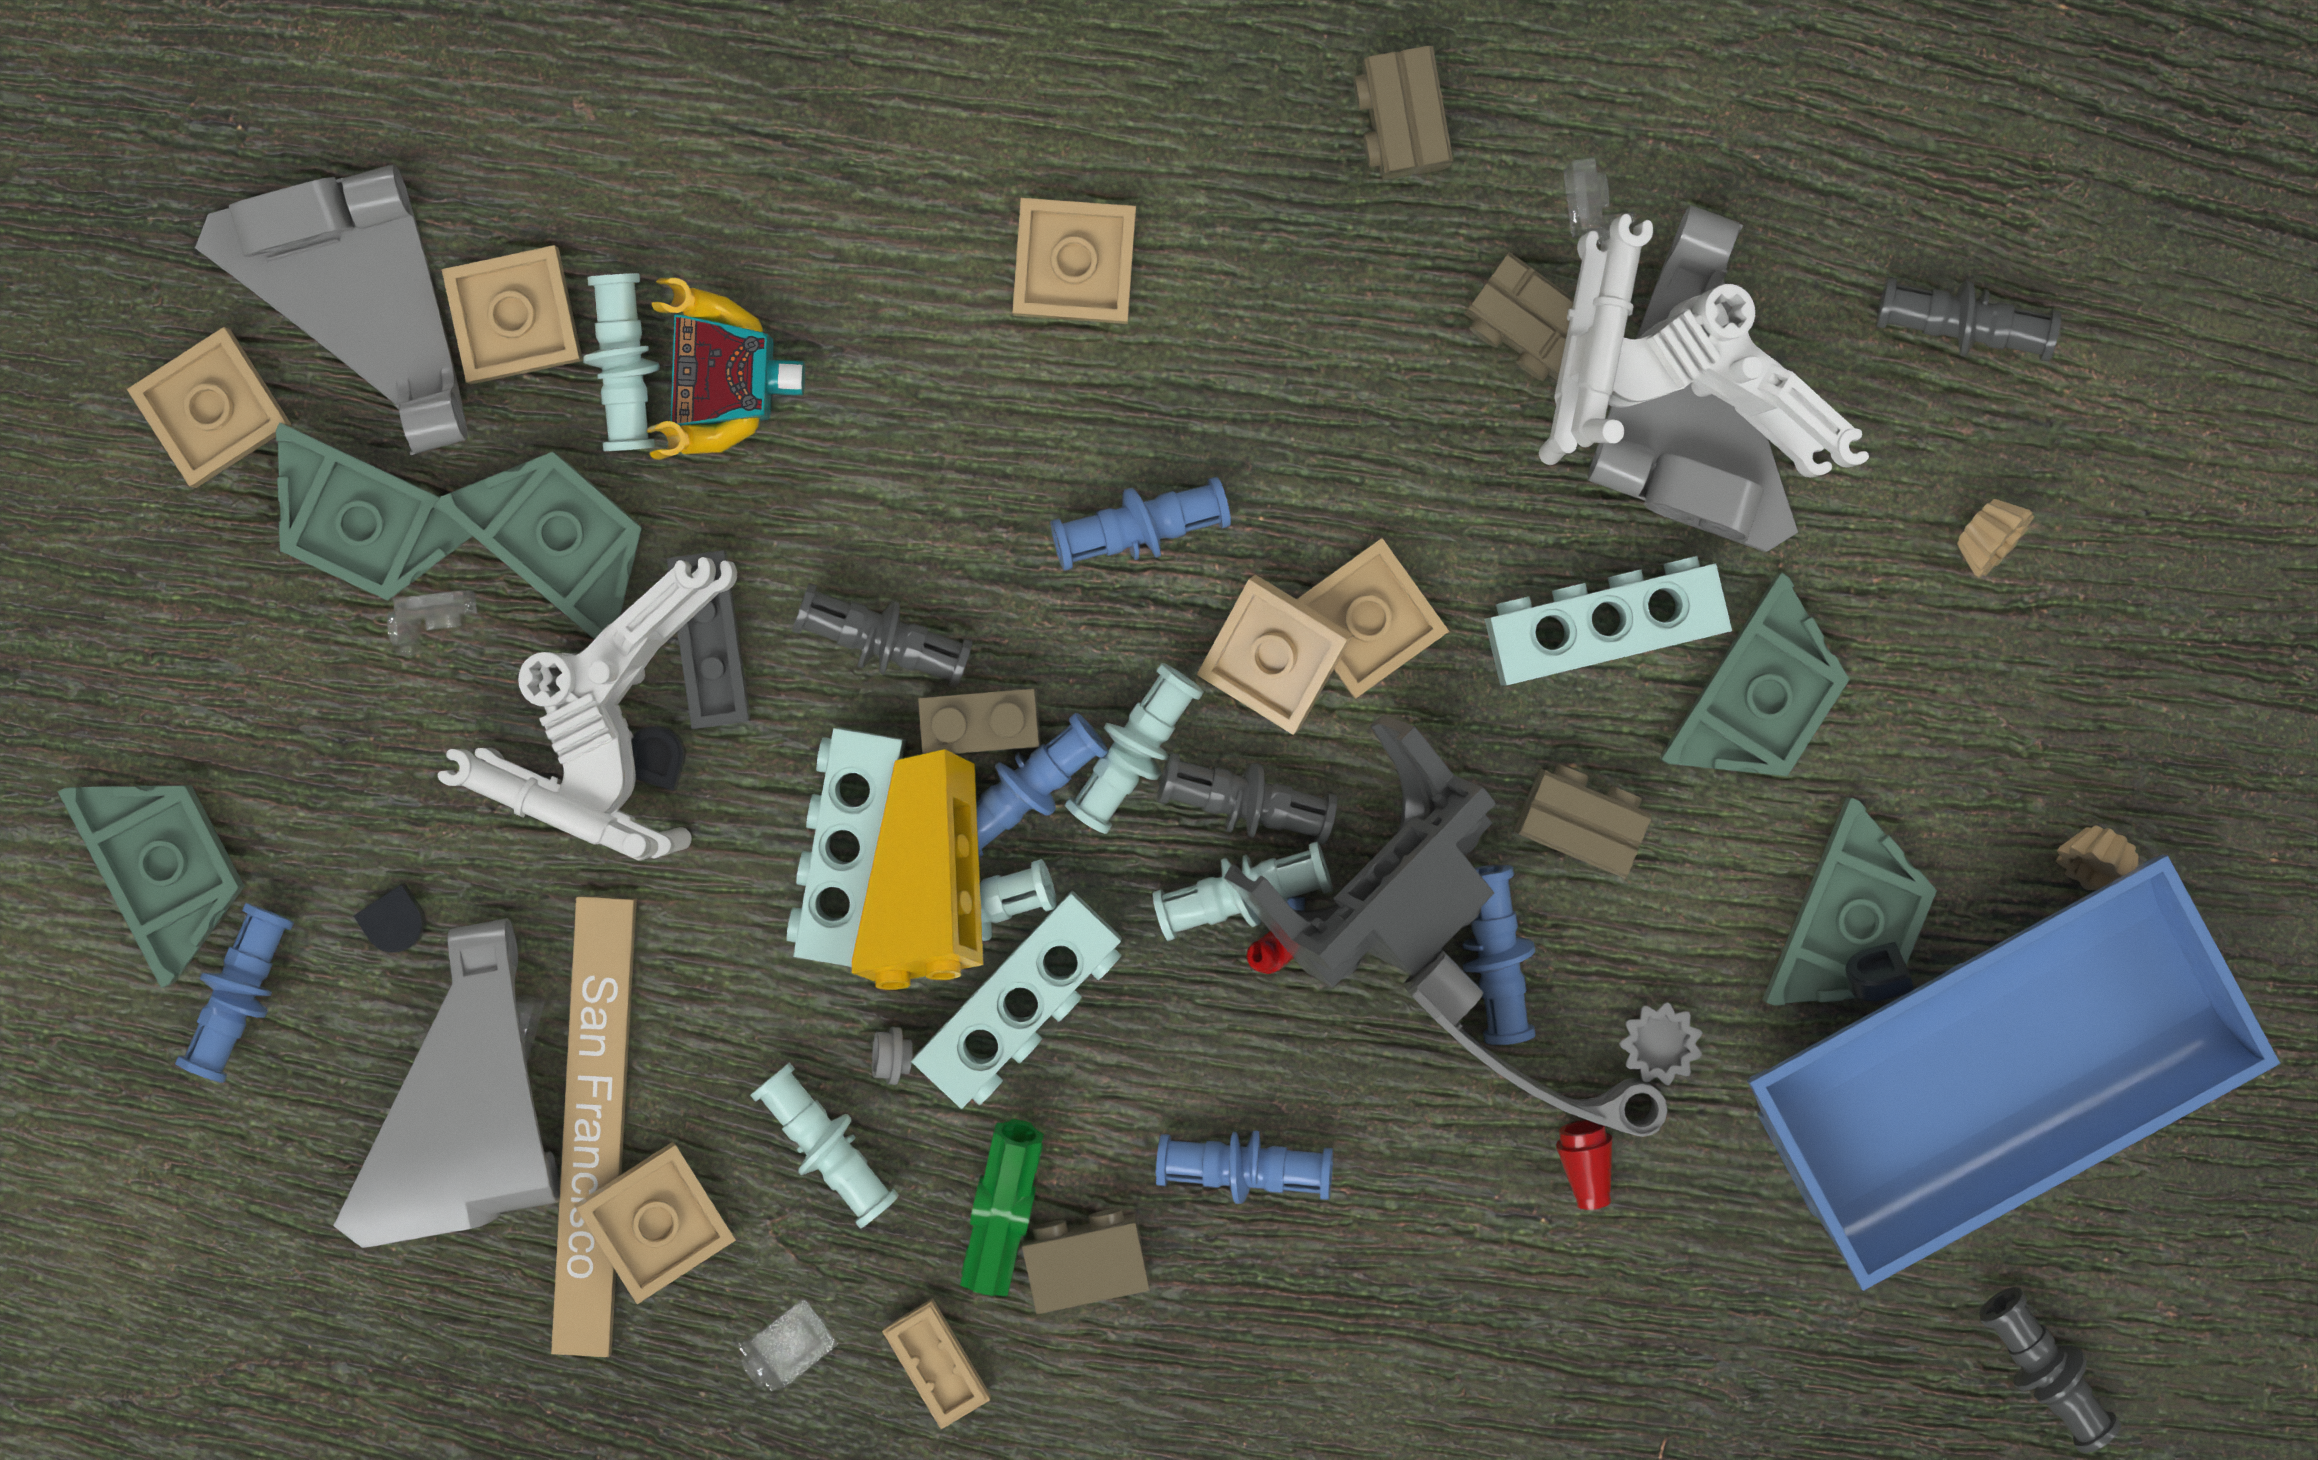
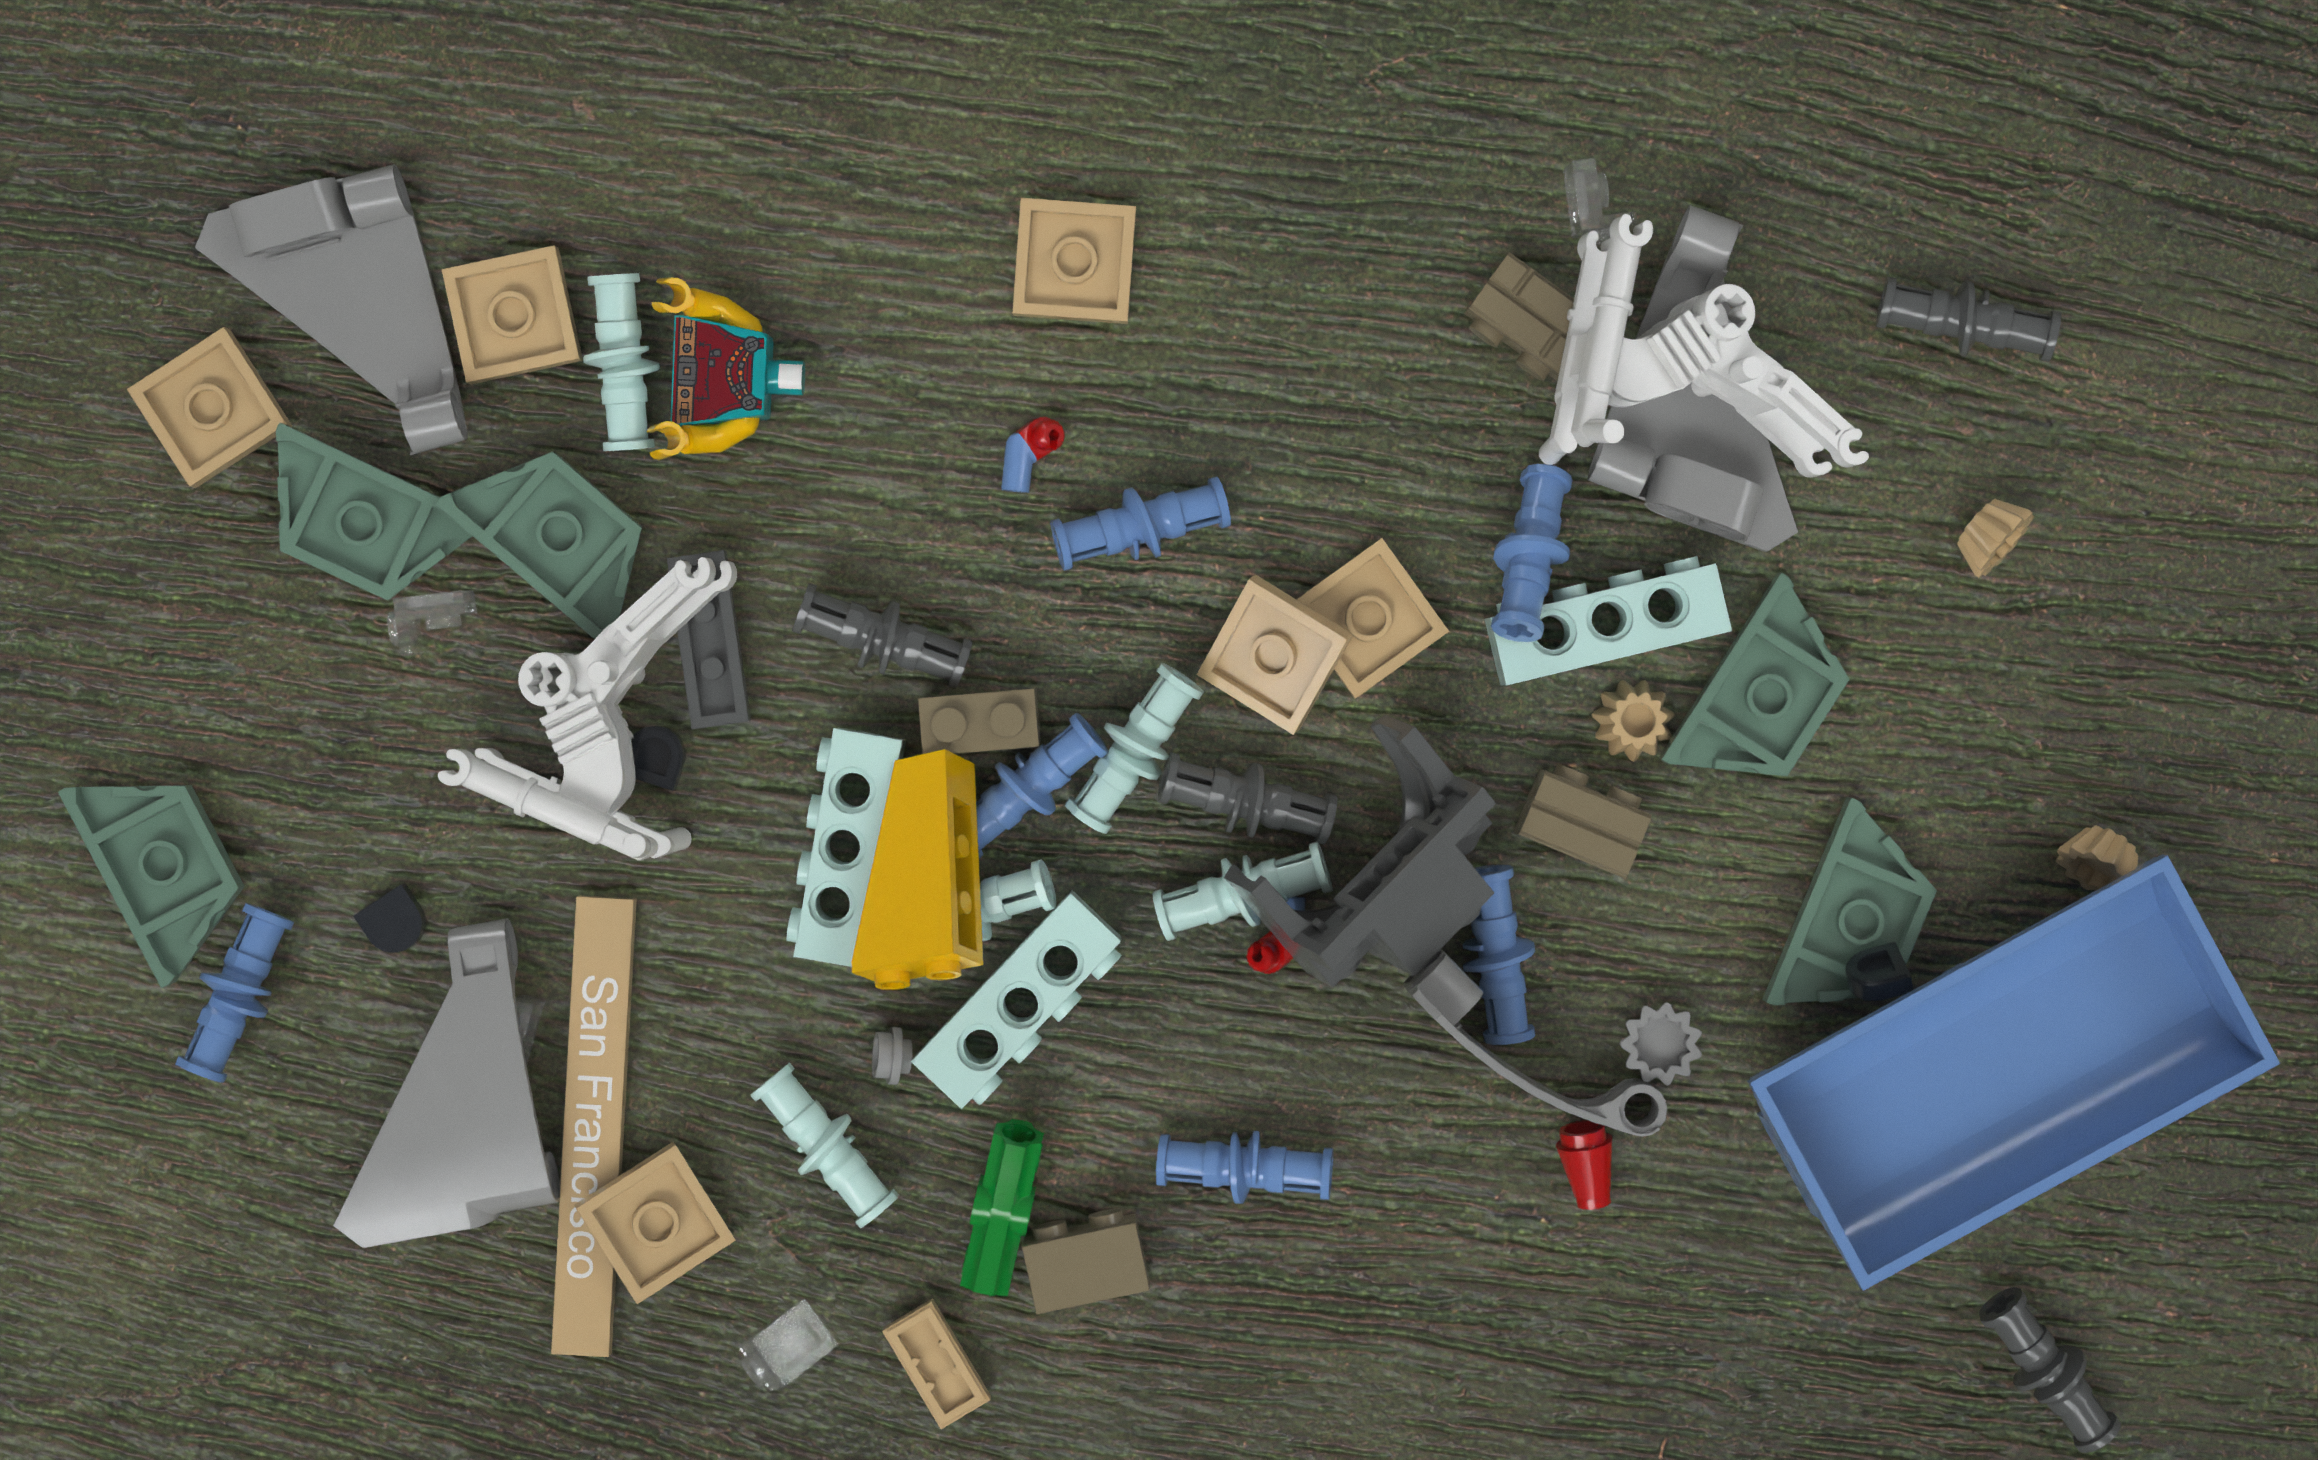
dark tan brick [1353,46,1453,180] -> none
none -> arm [1001,417,1065,493]
none -> medium blue piece [1491,464,1573,642]
none -> tan piece [1592,680,1675,762]

